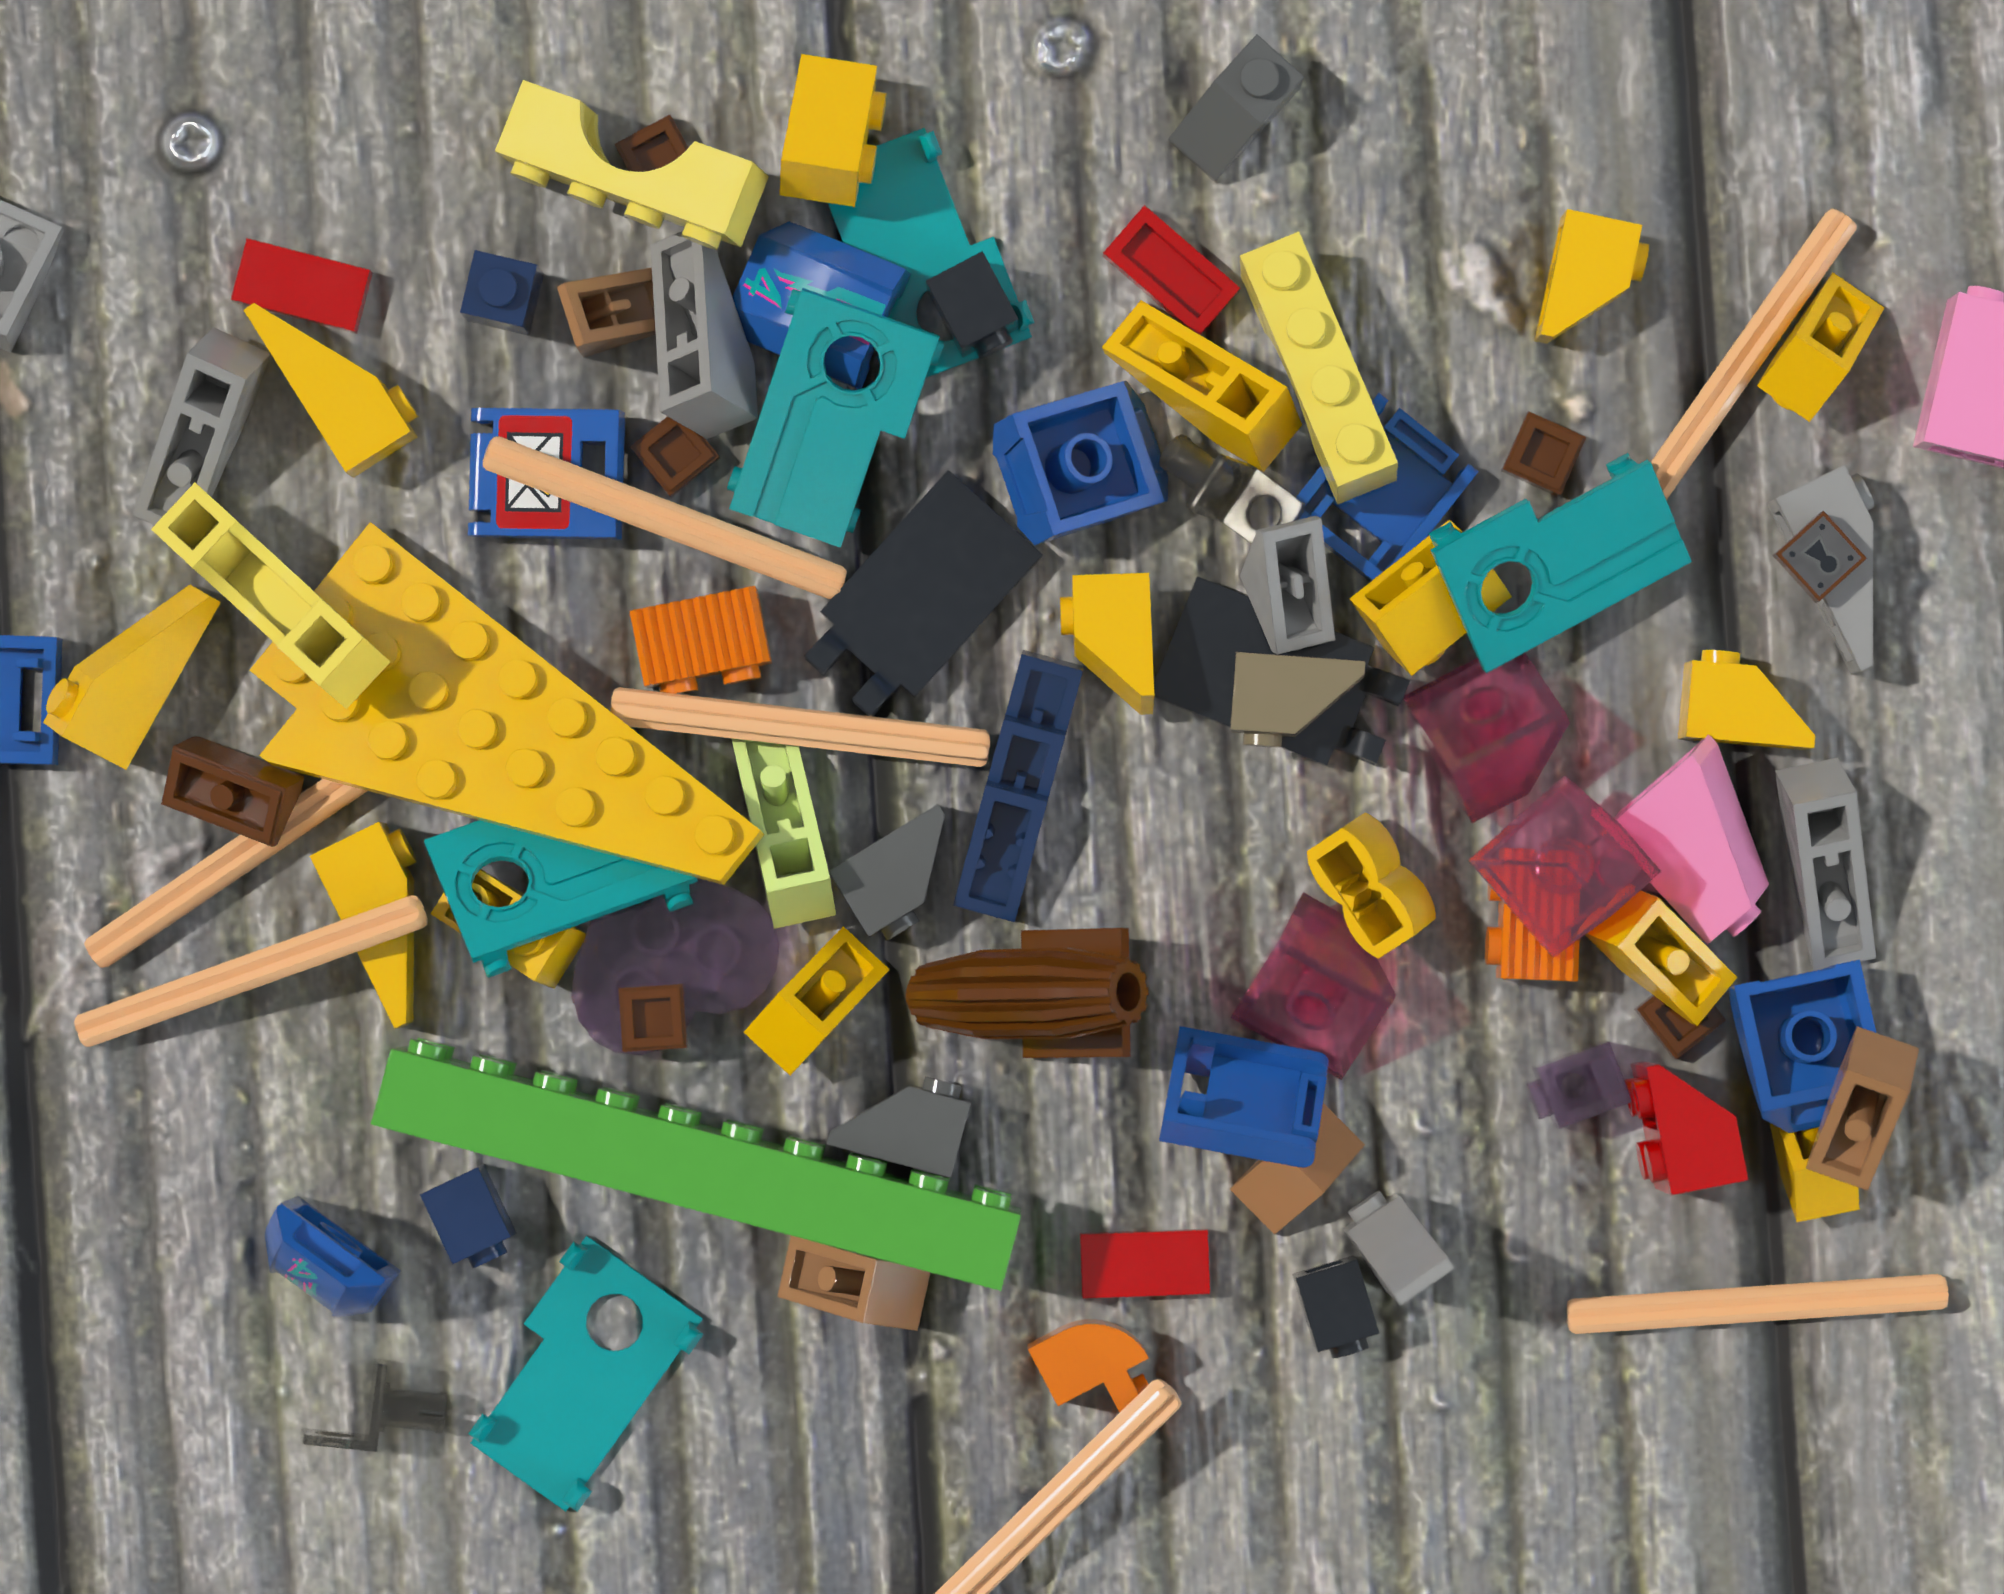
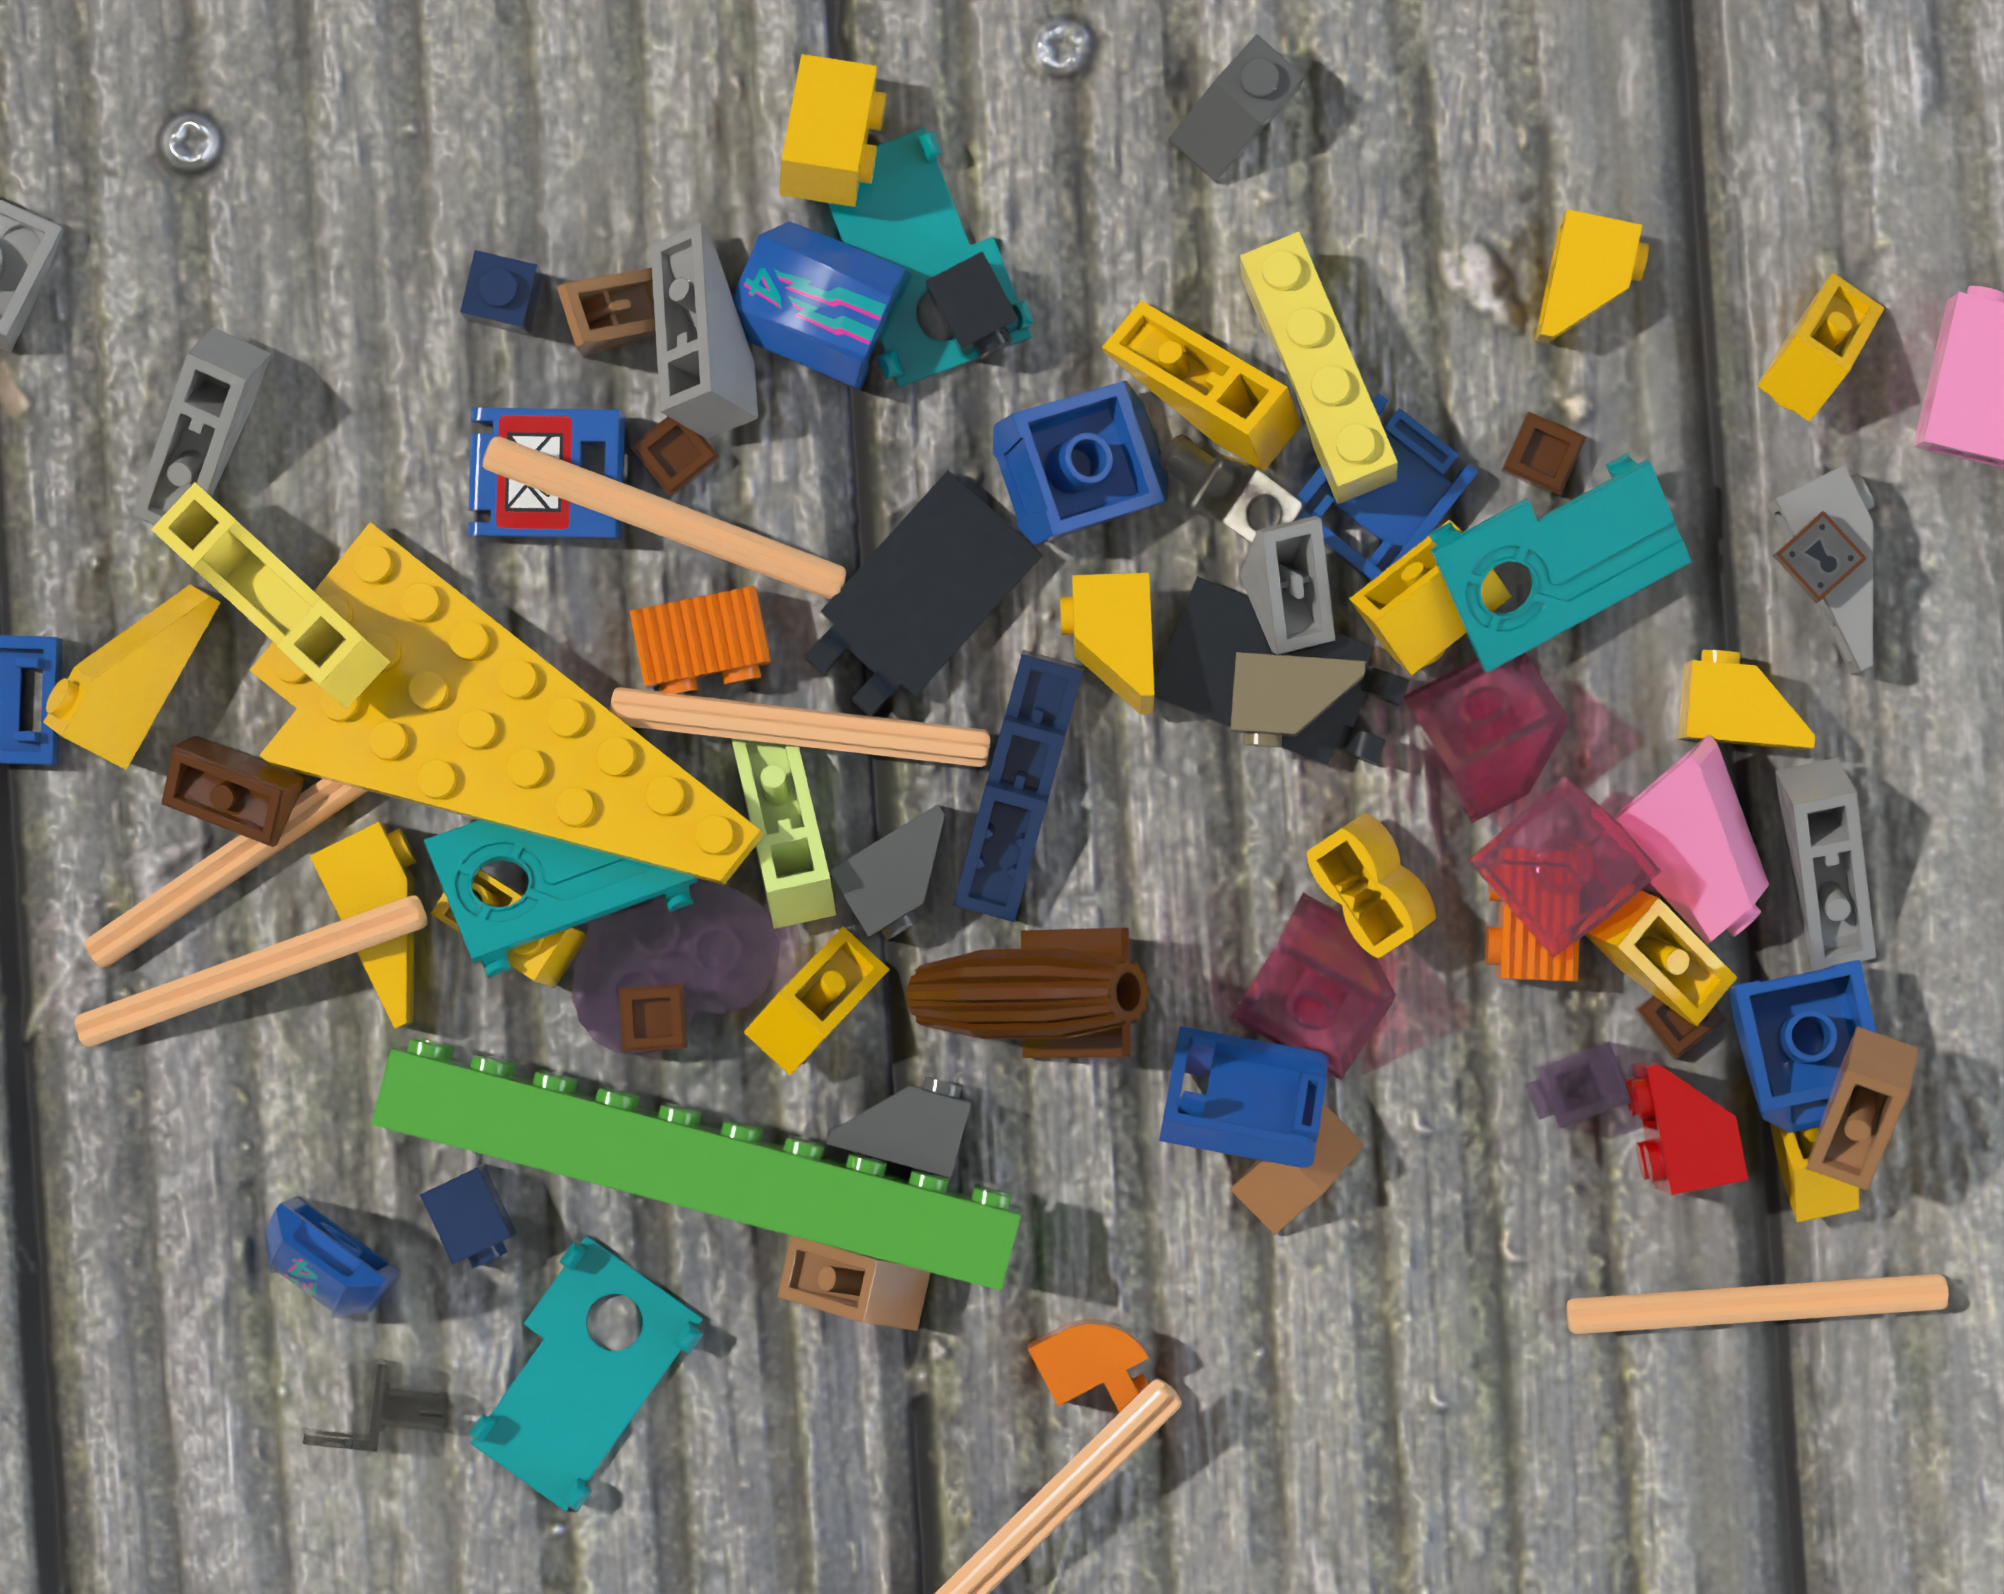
red tile [231,238,373,334] -> none
yellow slope [244,303,419,478] -> none
light yellow arch [495,80,769,250] -> none
reddish brown tile [614,114,688,172] -> none
teal piece [727,288,945,548] -> none
red tile [1080,1228,1210,1298] -> none
red tile [1102,205,1241,335] -> none
black brick [1292,1255,1380,1358] -> none
light grey slope [1343,1191,1455,1305] -> none
light nougat axle [1651,208,1857,500] -> none

